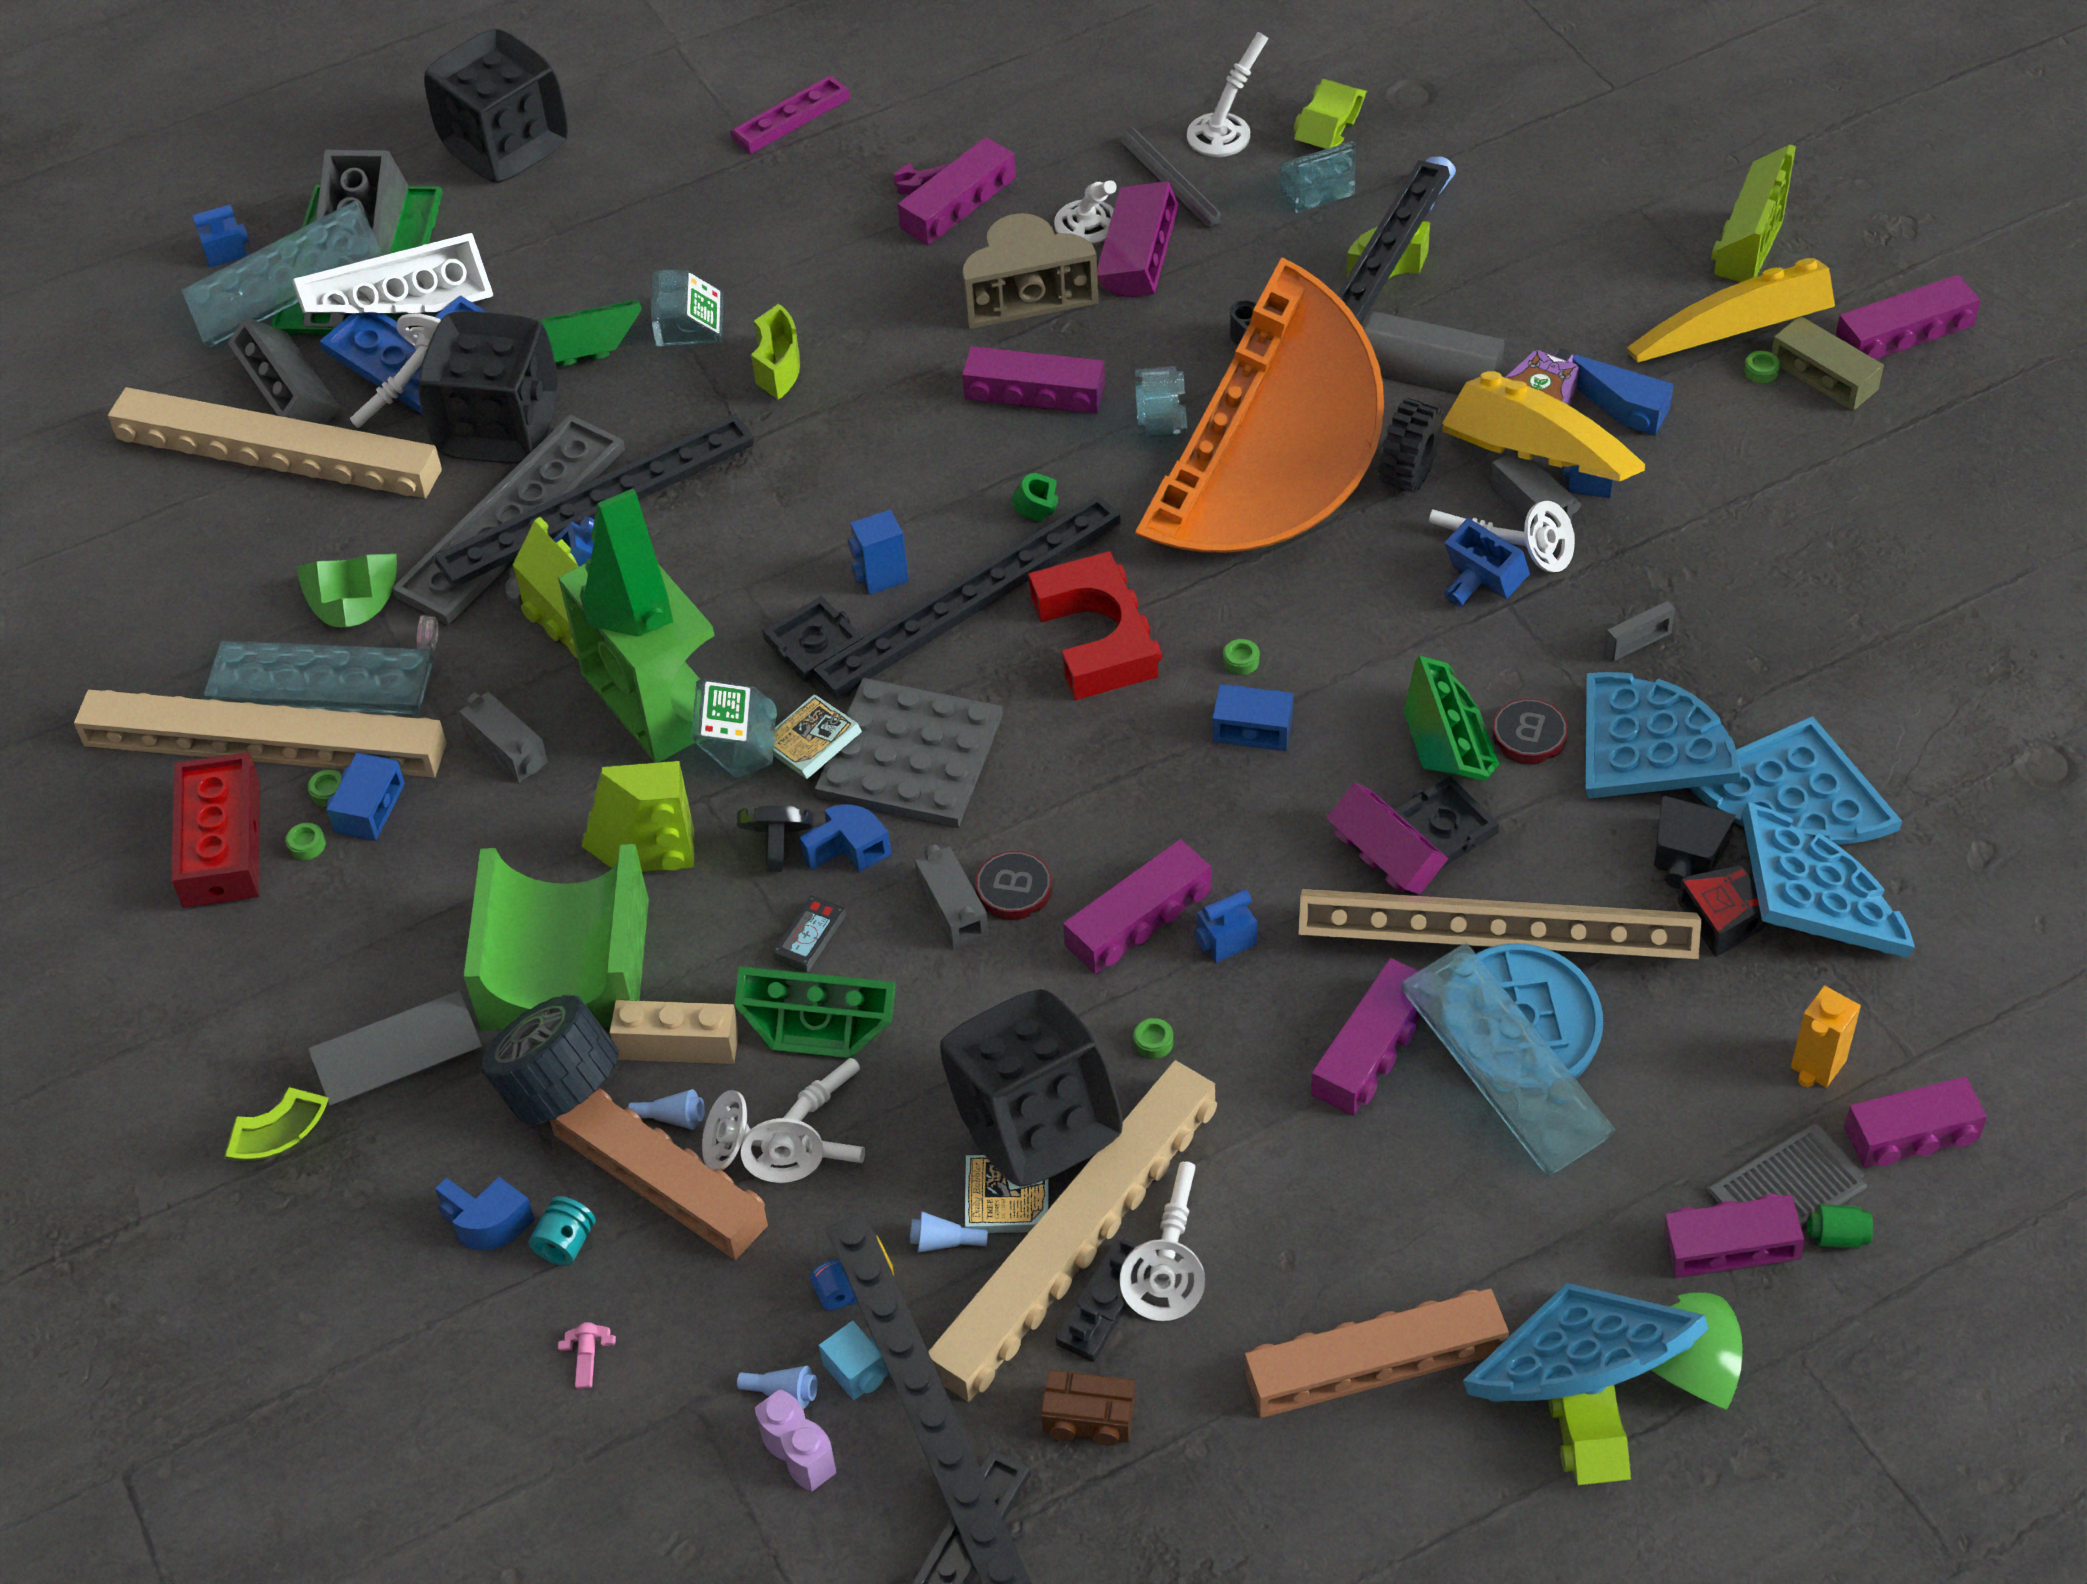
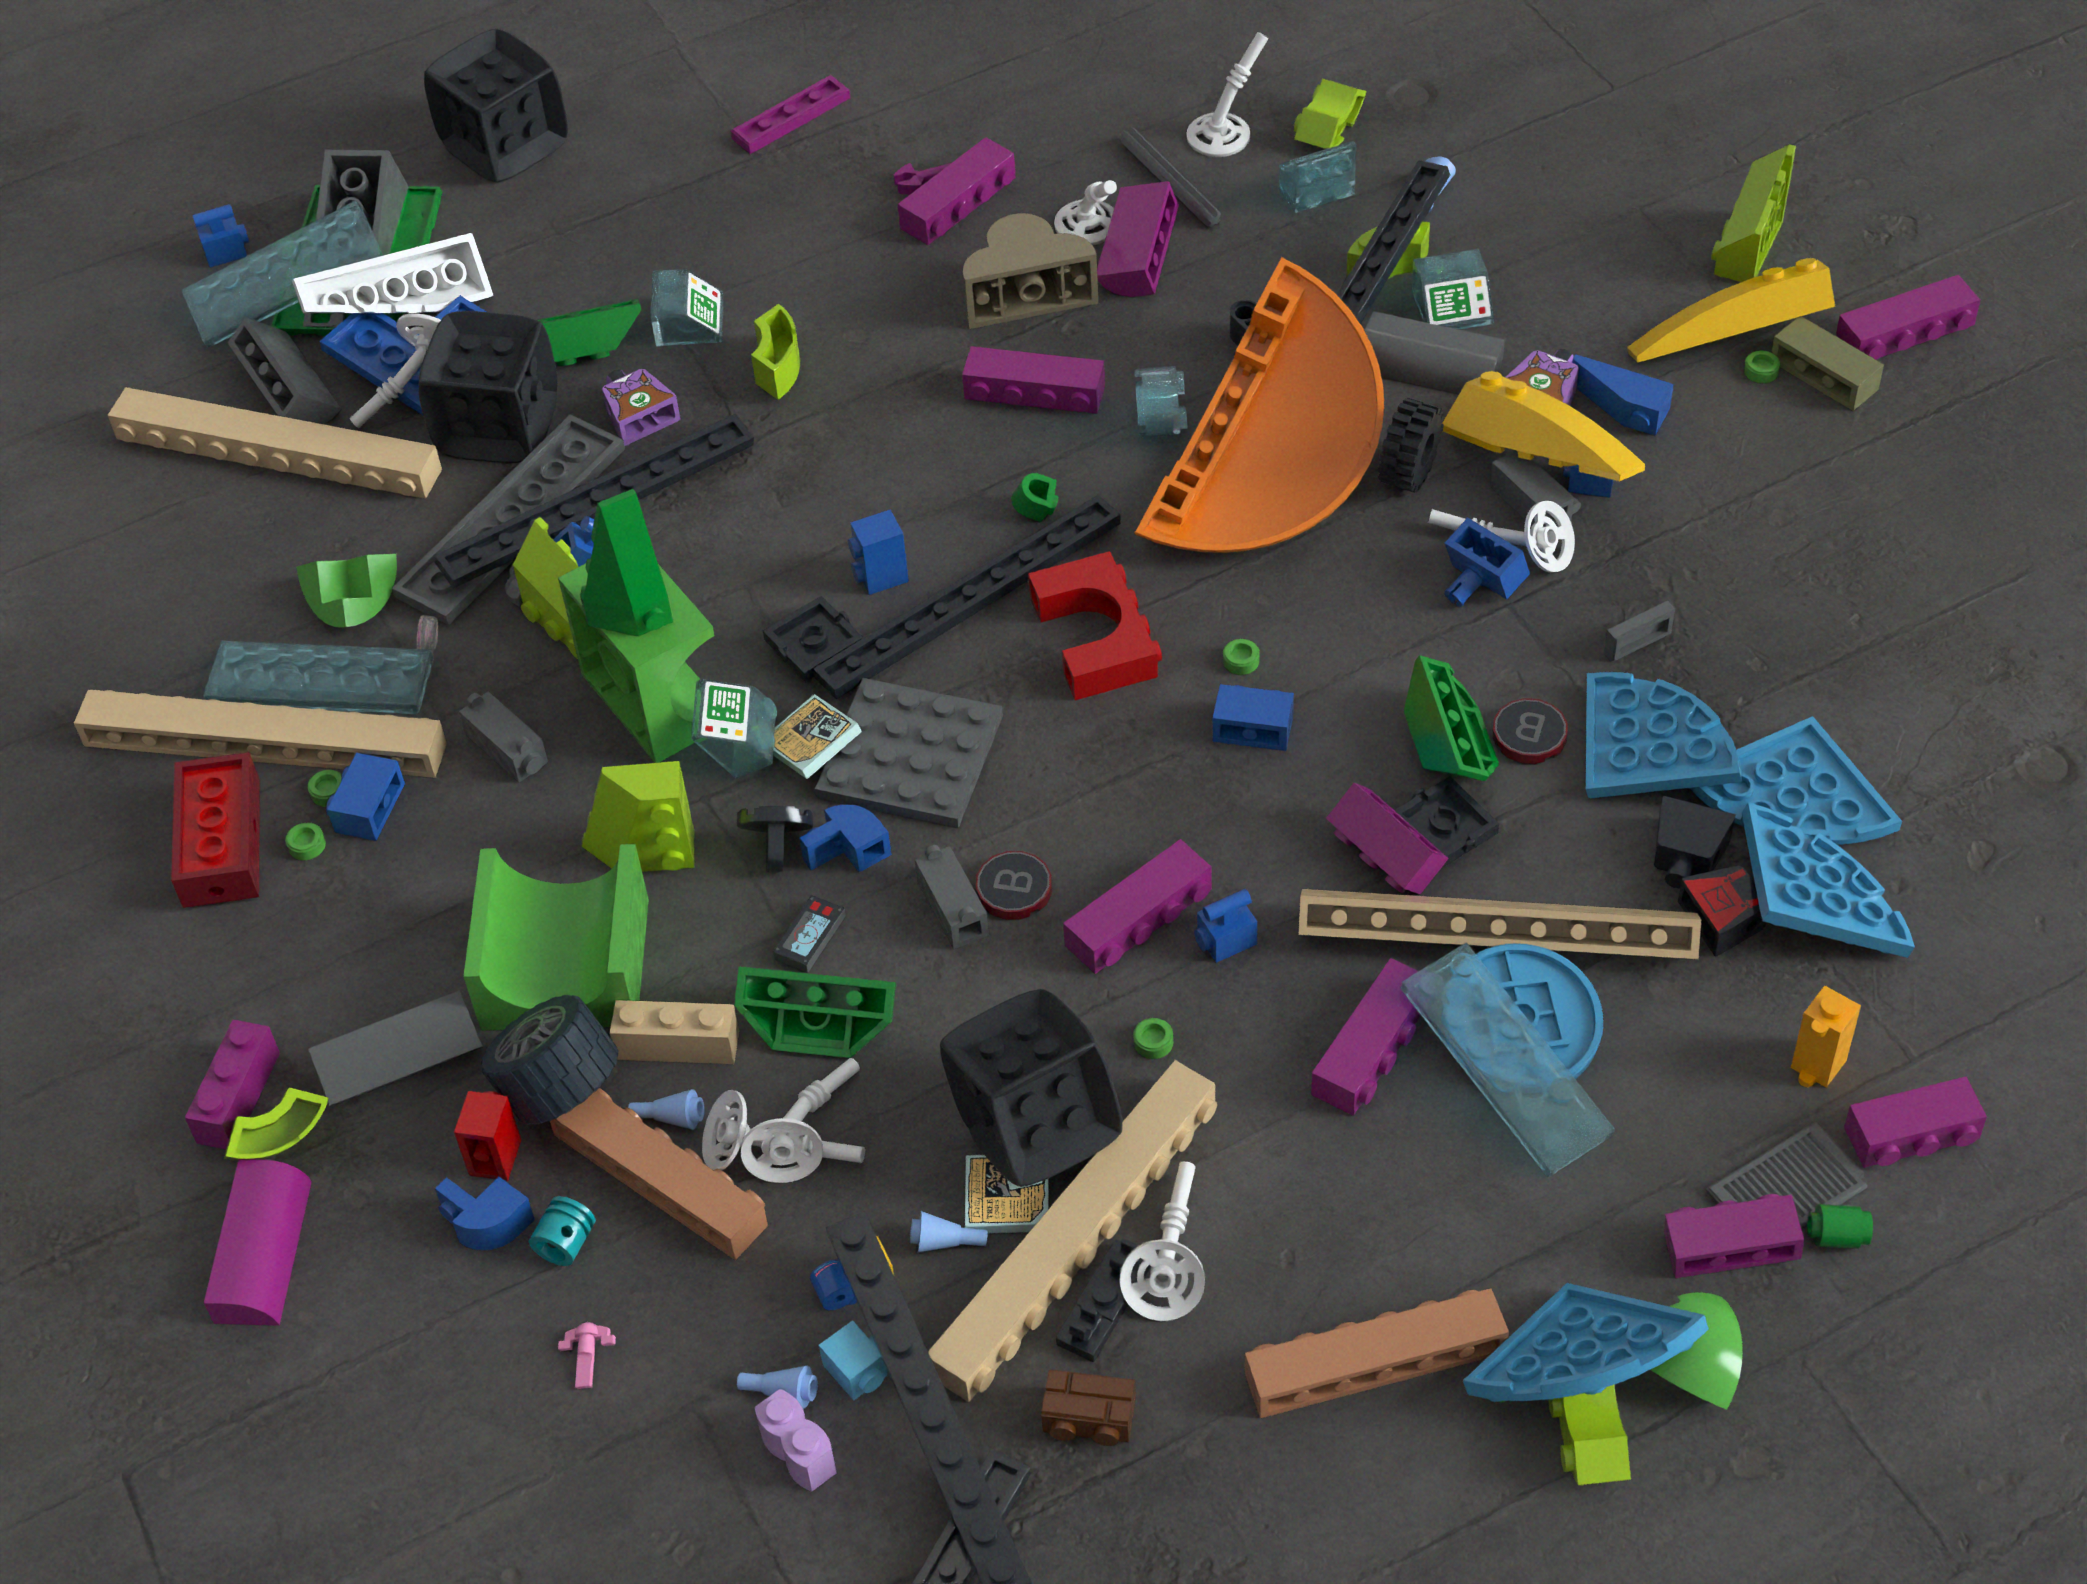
none -> magenta brick [185,1019,280,1150]
none -> magenta brick [204,1159,312,1326]
none -> red brick [454,1091,521,1181]
none -> medium lavender torso [602,369,681,446]
none -> slope [1412,249,1494,329]

